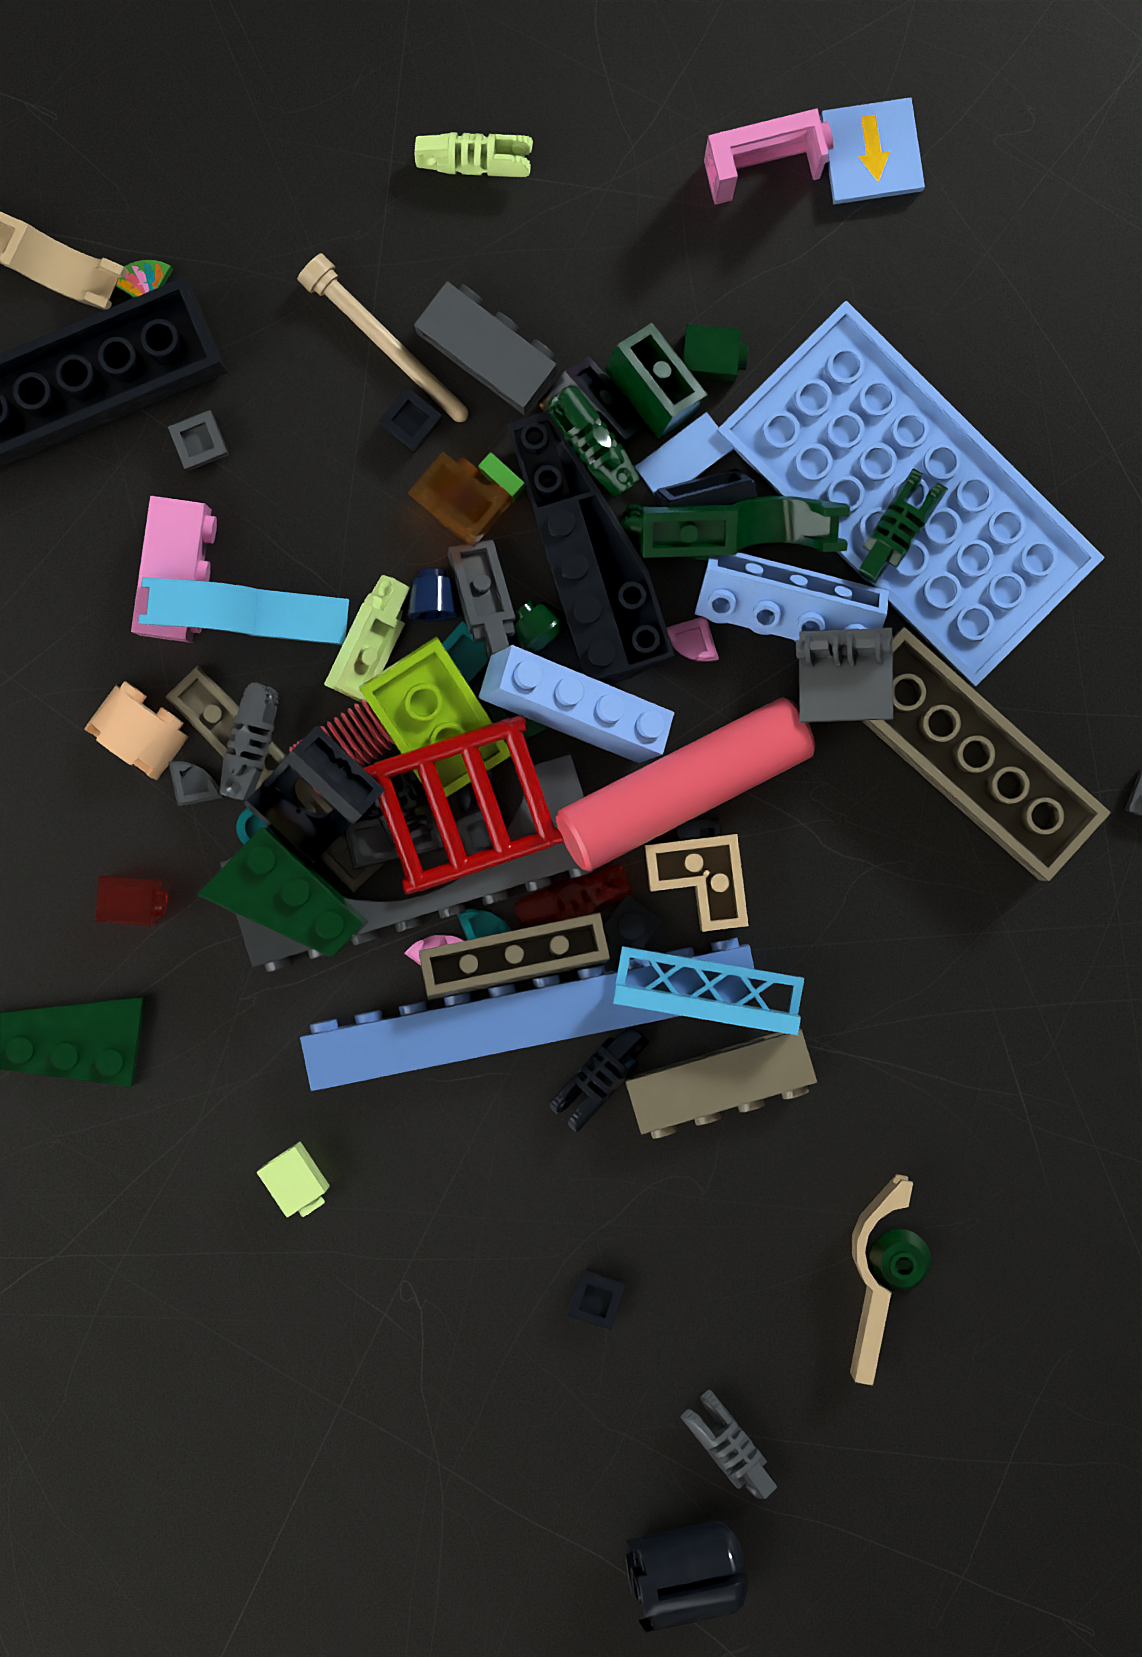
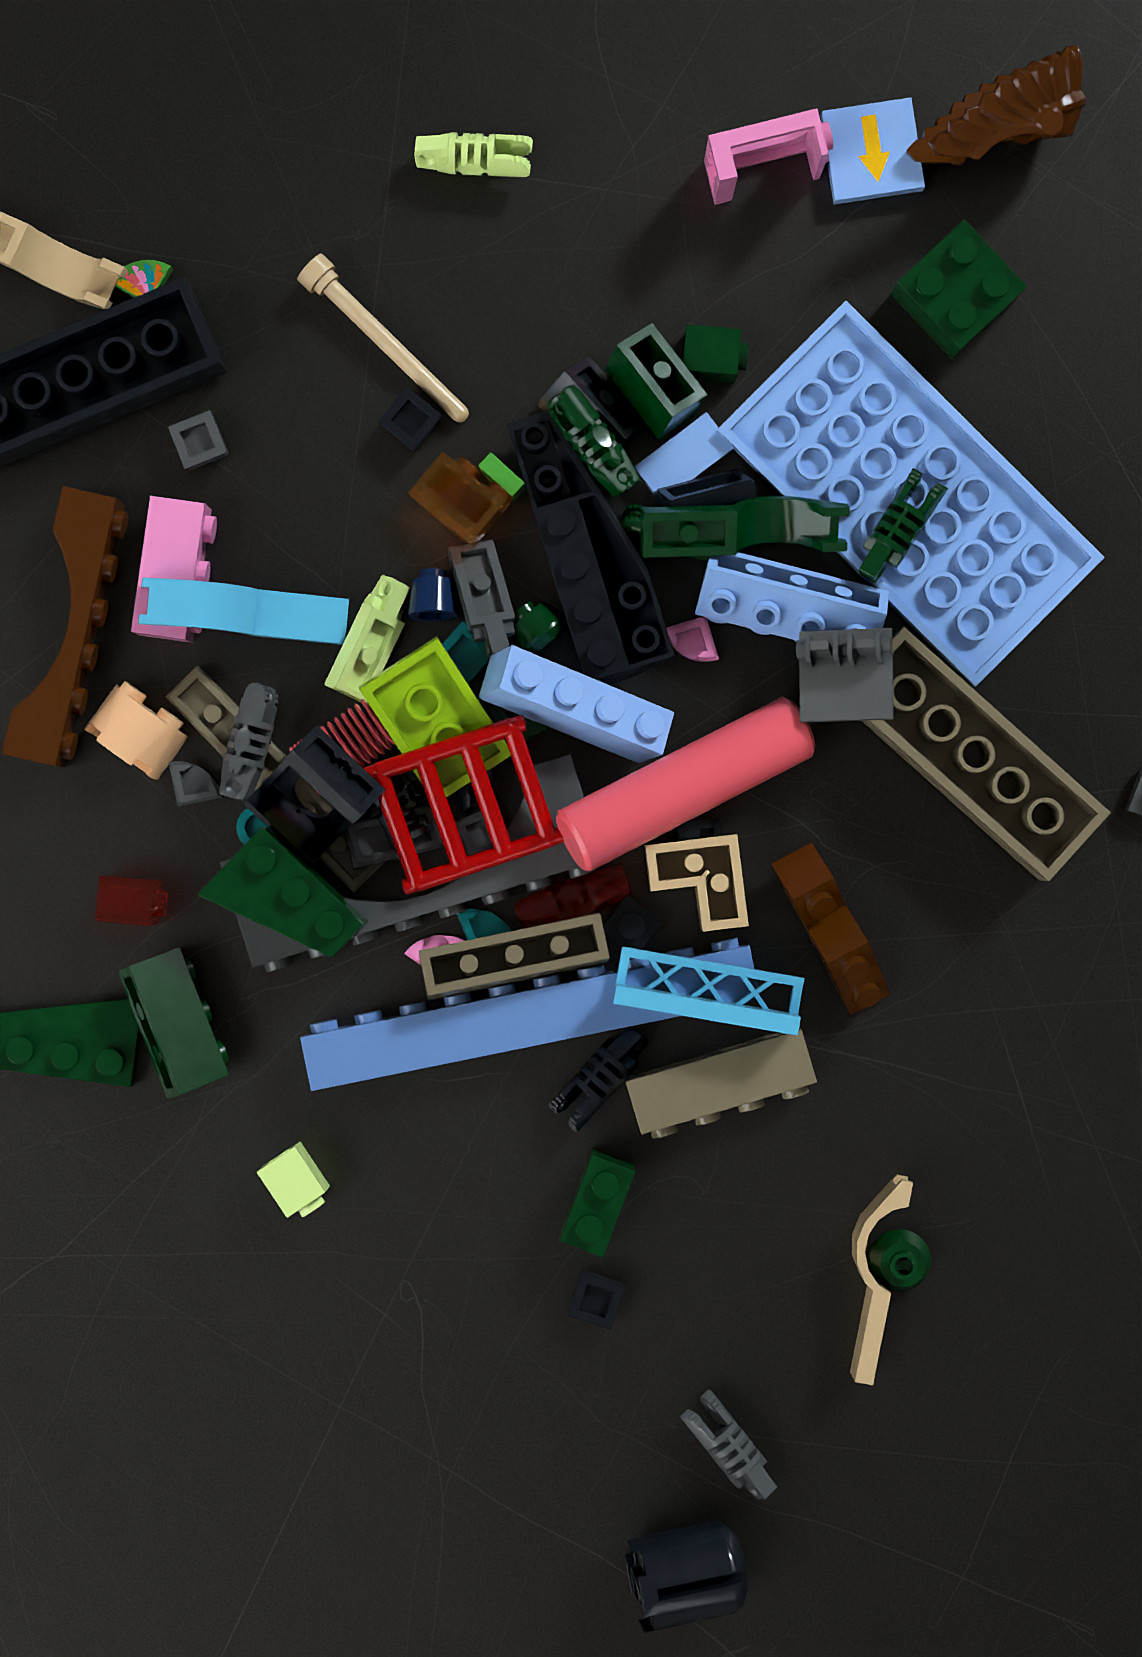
dark grey brick [414,281,557,416] -> none
none -> reddish brown arch [2,486,128,767]
none -> dark green brick [118,947,229,1099]
none -> dark green brick [560,1148,635,1257]
none -> reddish brown arch [772,842,891,1015]
none -> dark green brick [890,219,1027,360]
none -> reddish brown piece [906,45,1087,166]

